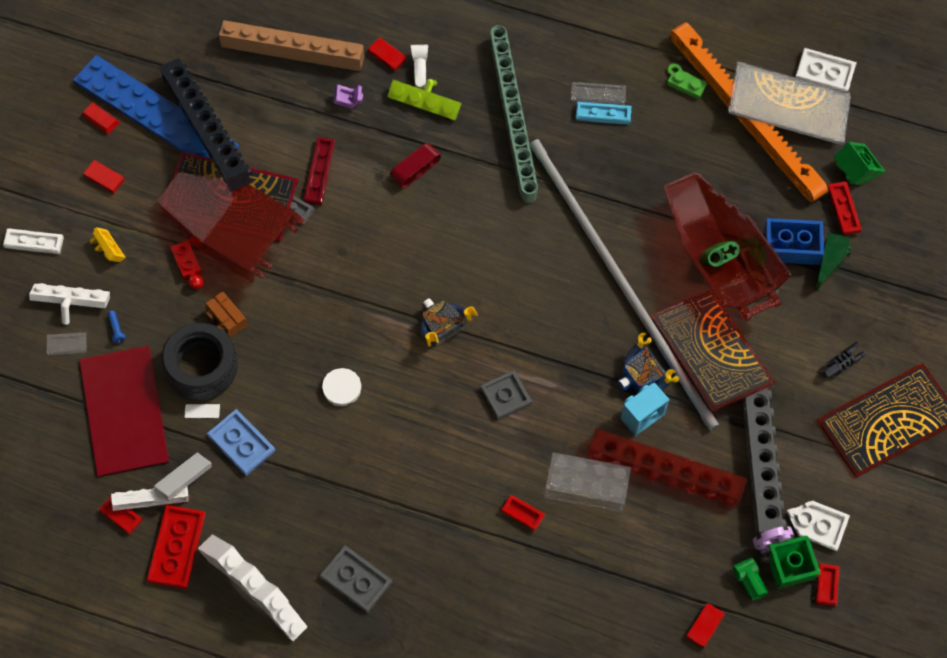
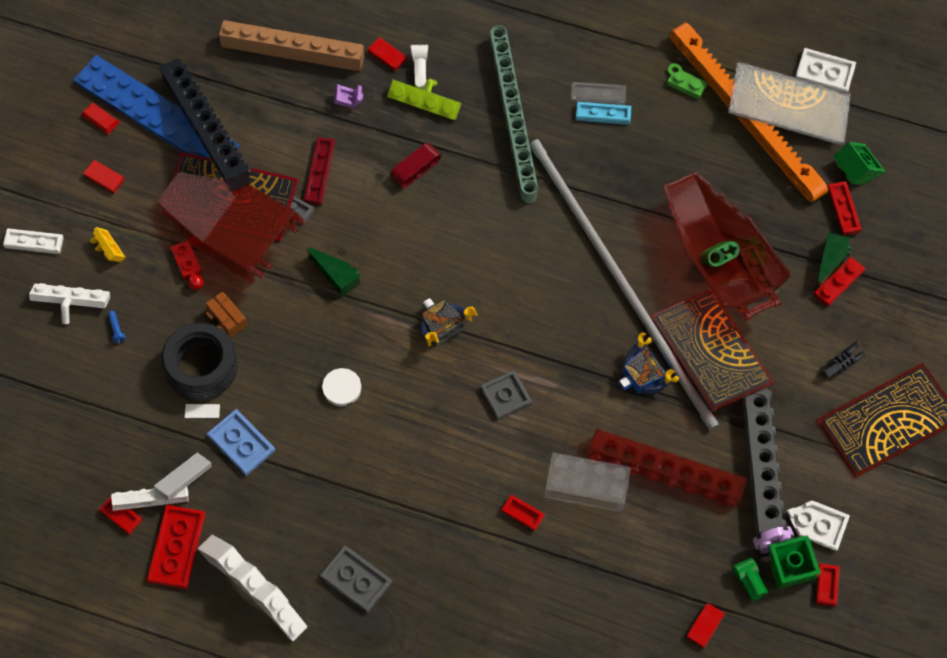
clear tile [47,332,87,355] -> none
dark red piece [80,346,169,477] -> none
medium azure brick [621,382,669,436] -> none
blue brick [763,218,824,265] -> none
none -> dark green slope [307,247,361,297]
none -> red plate [813,257,866,307]

